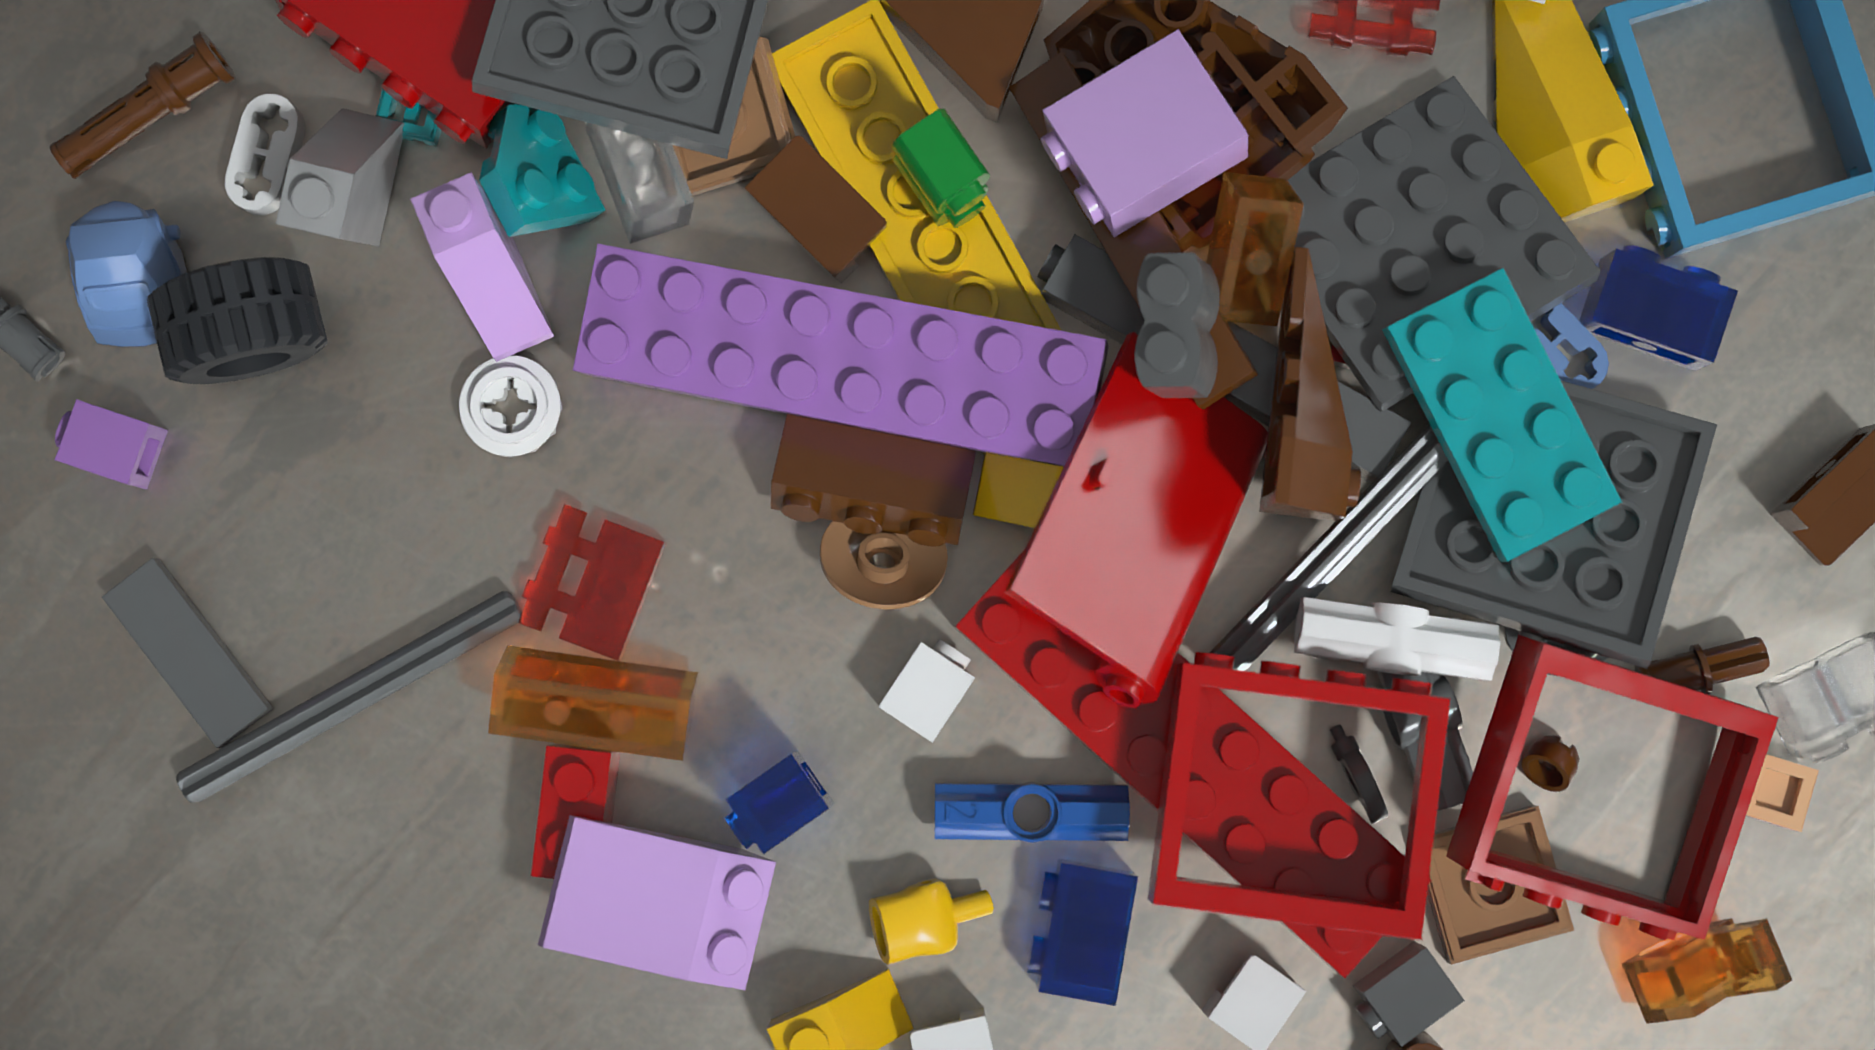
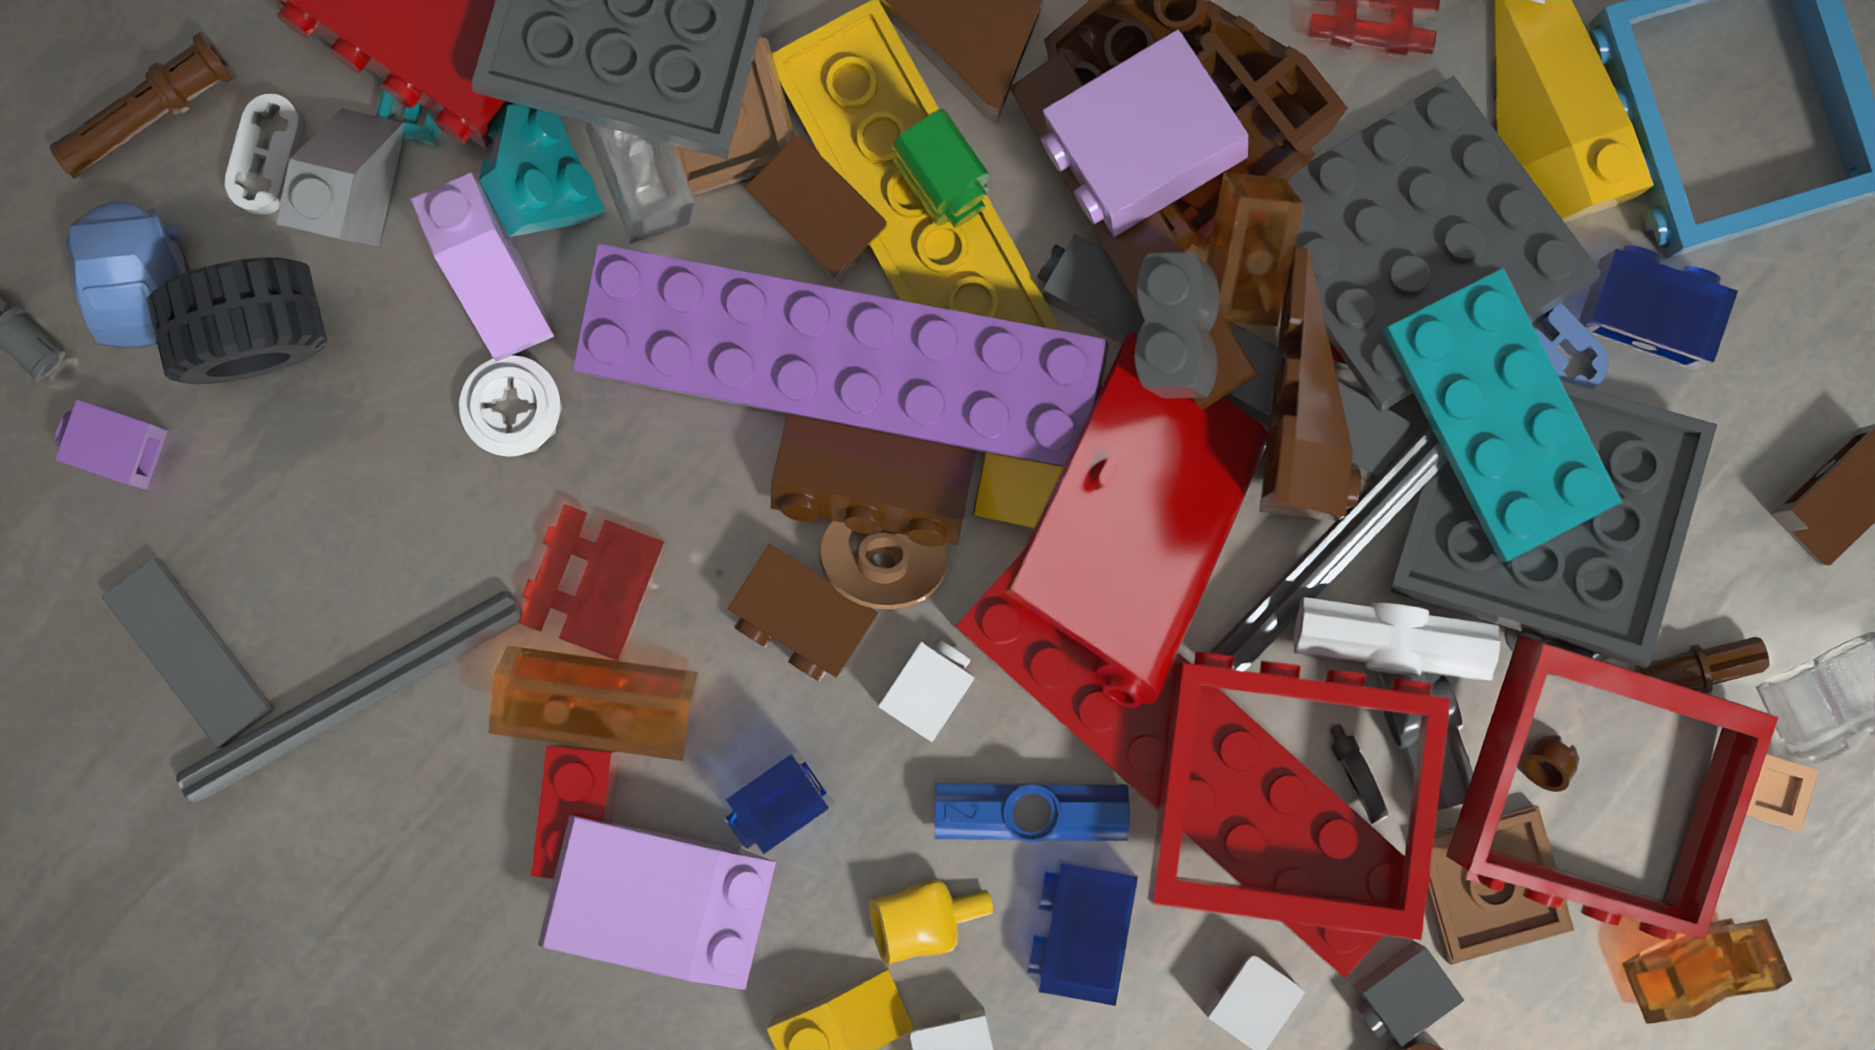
none -> reddish brown brick [727,544,879,682]

